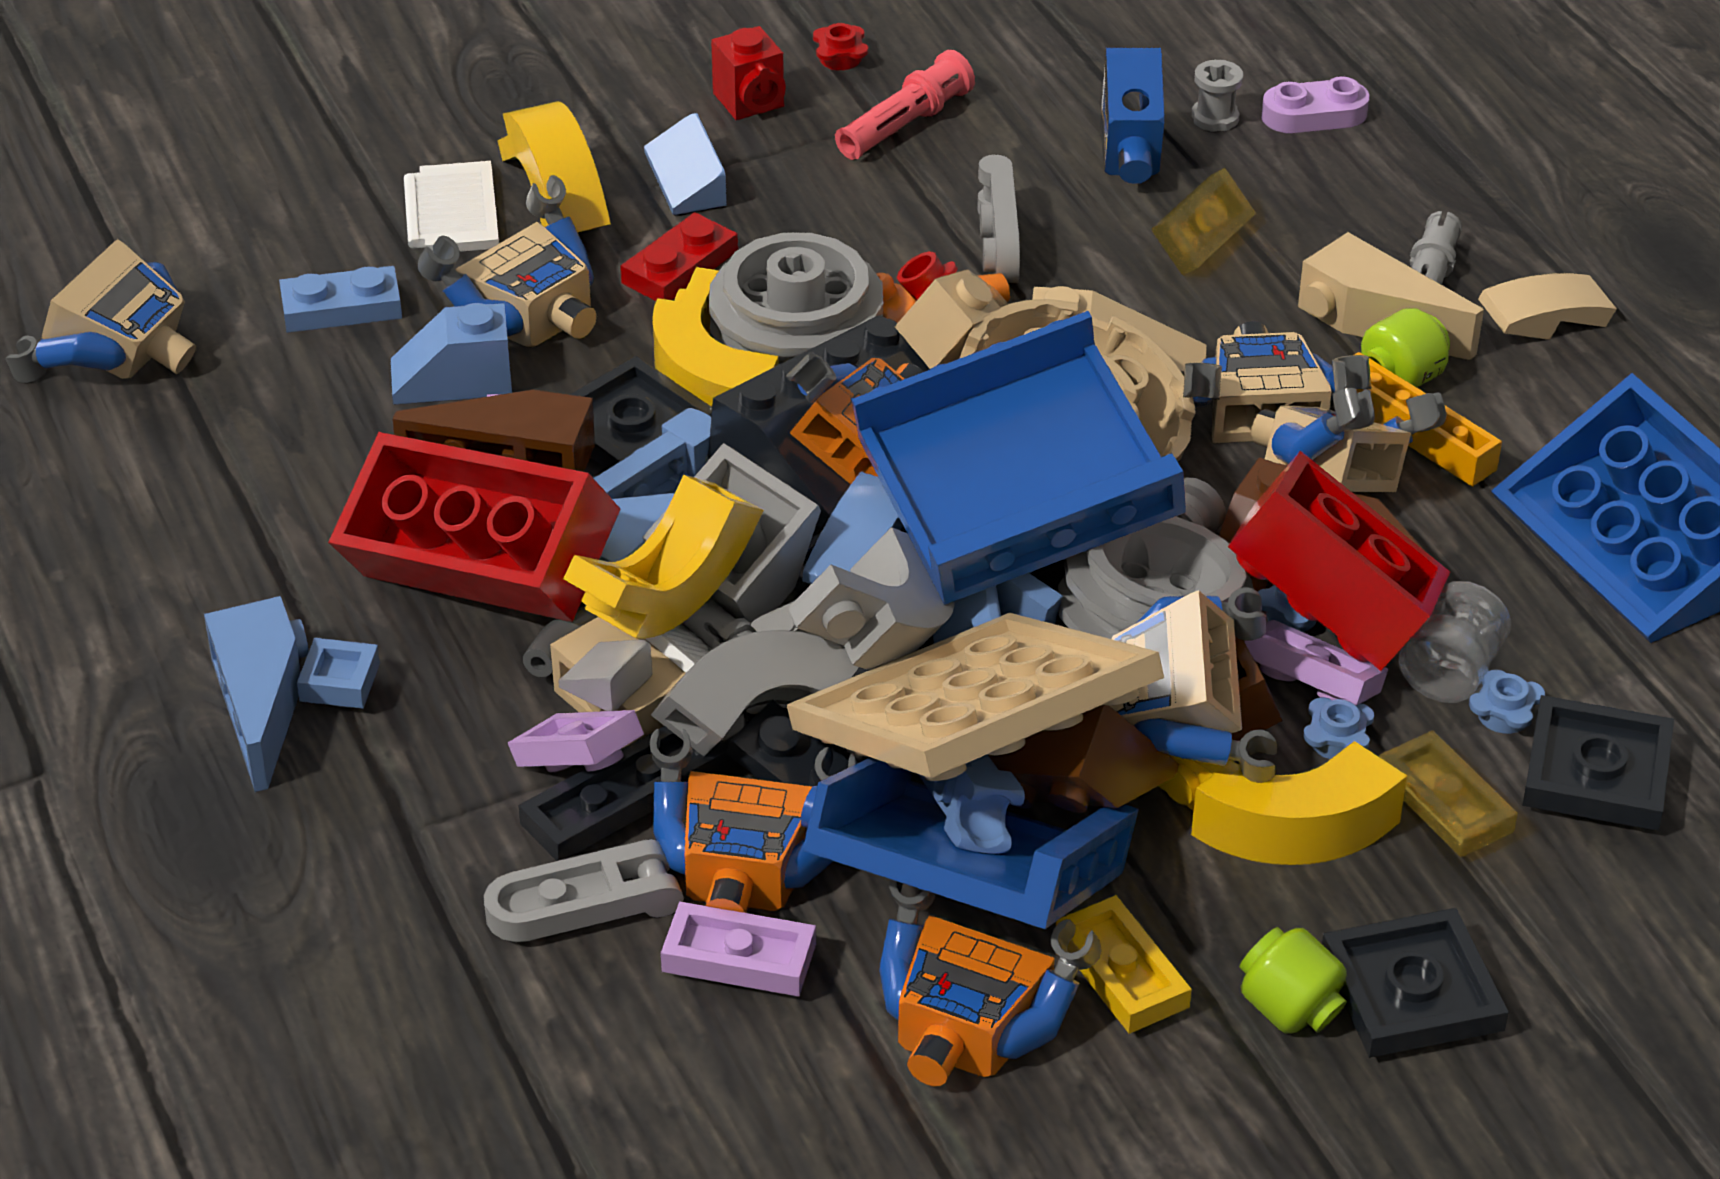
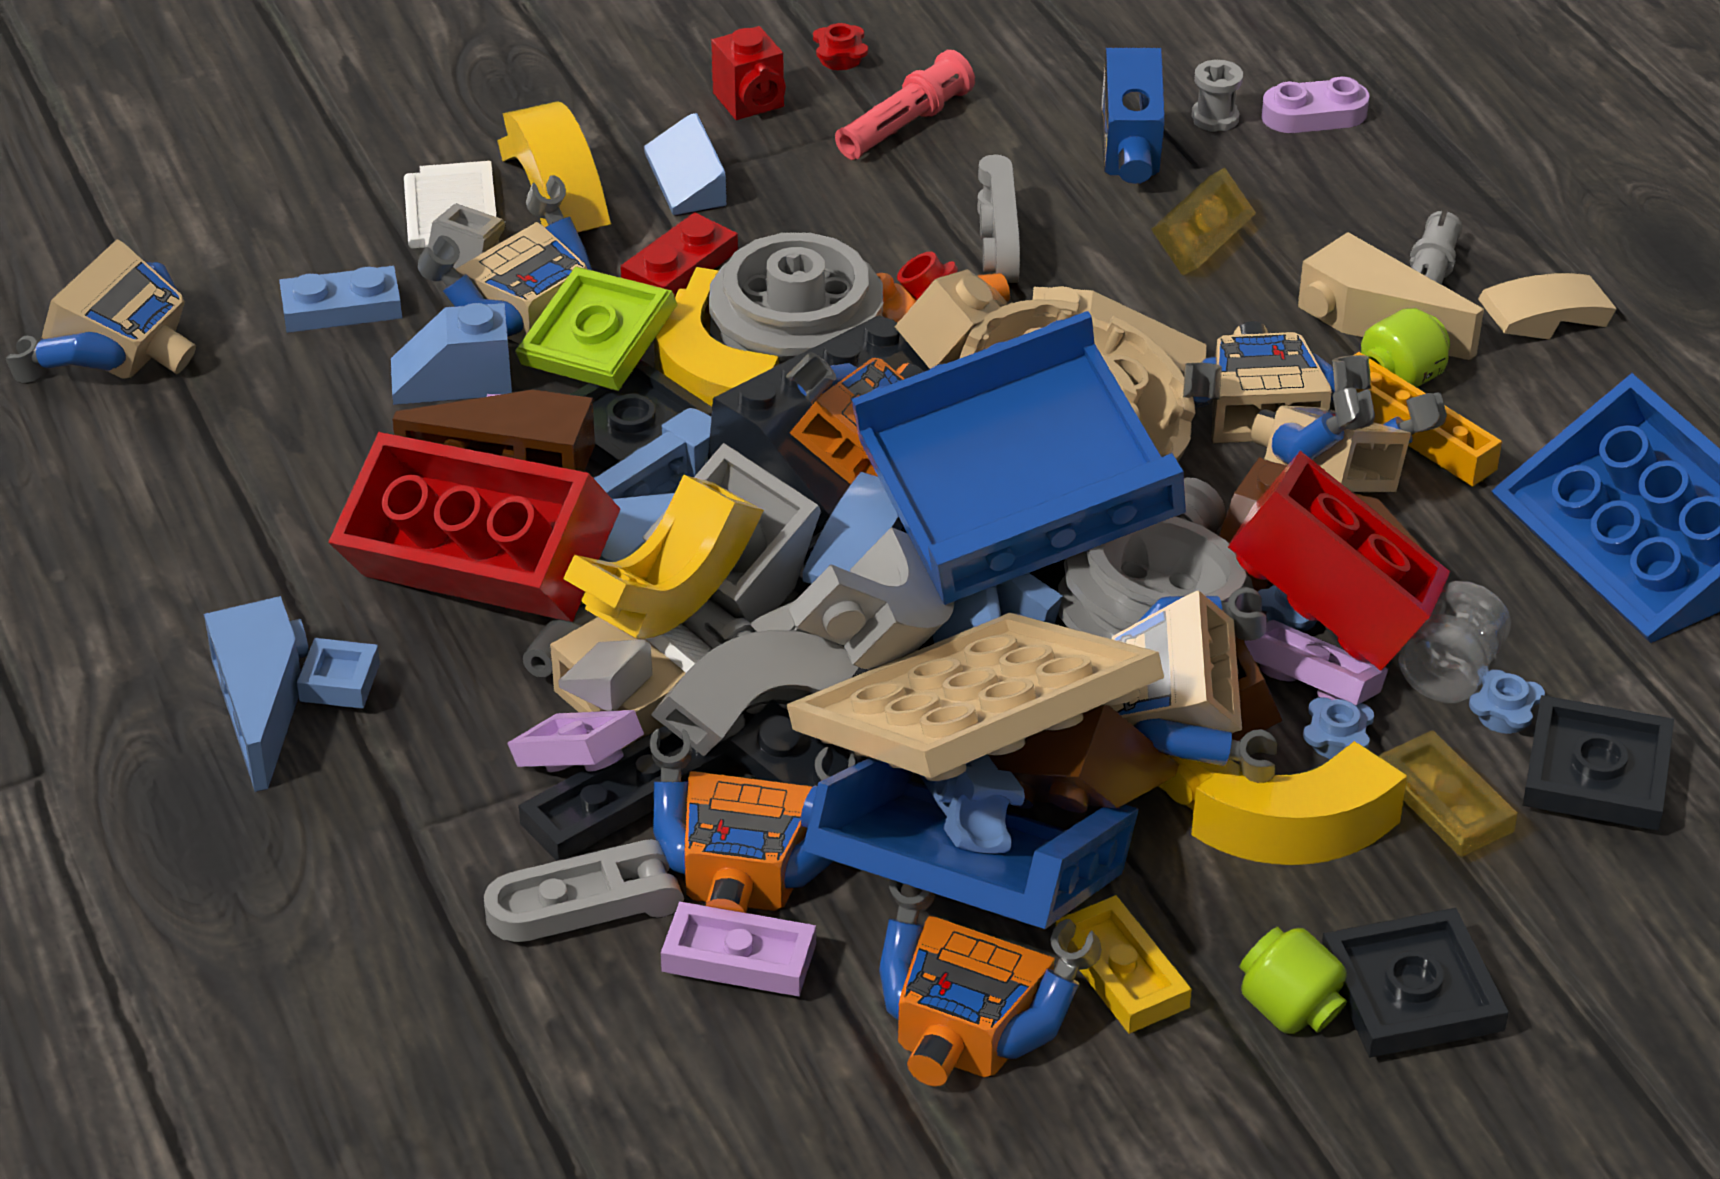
none -> light grey slope [428,203,506,269]
none -> lime tile [515,266,678,391]

